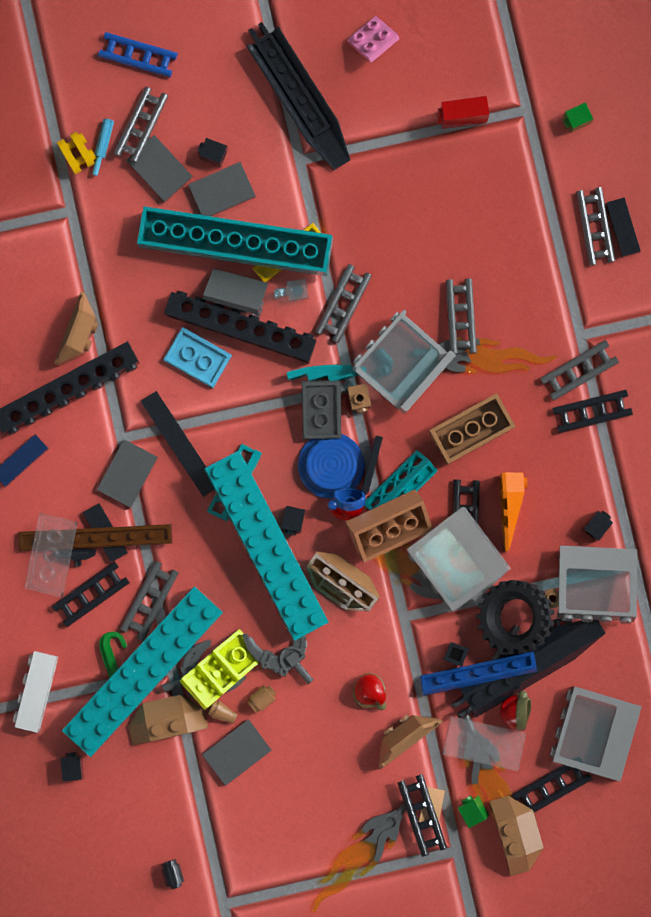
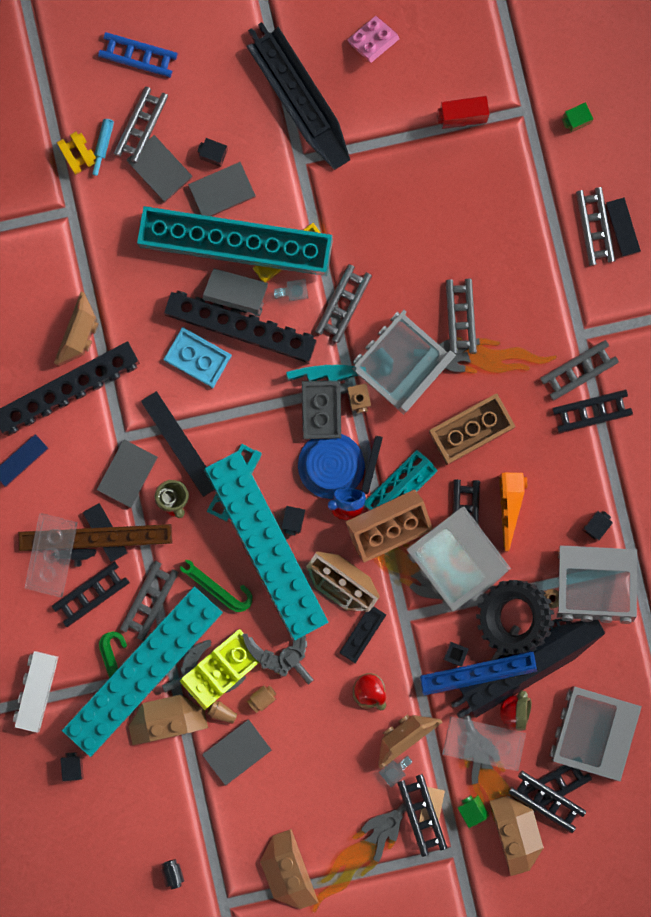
none -> olive piece [154,480,189,518]
none -> green piece [180,560,253,612]
none -> medium nougat wedge [260,829,318,909]
none -> black tile [340,606,386,664]
none -> clear light blue plate [379,755,413,787]
none -> black bar [507,771,586,833]

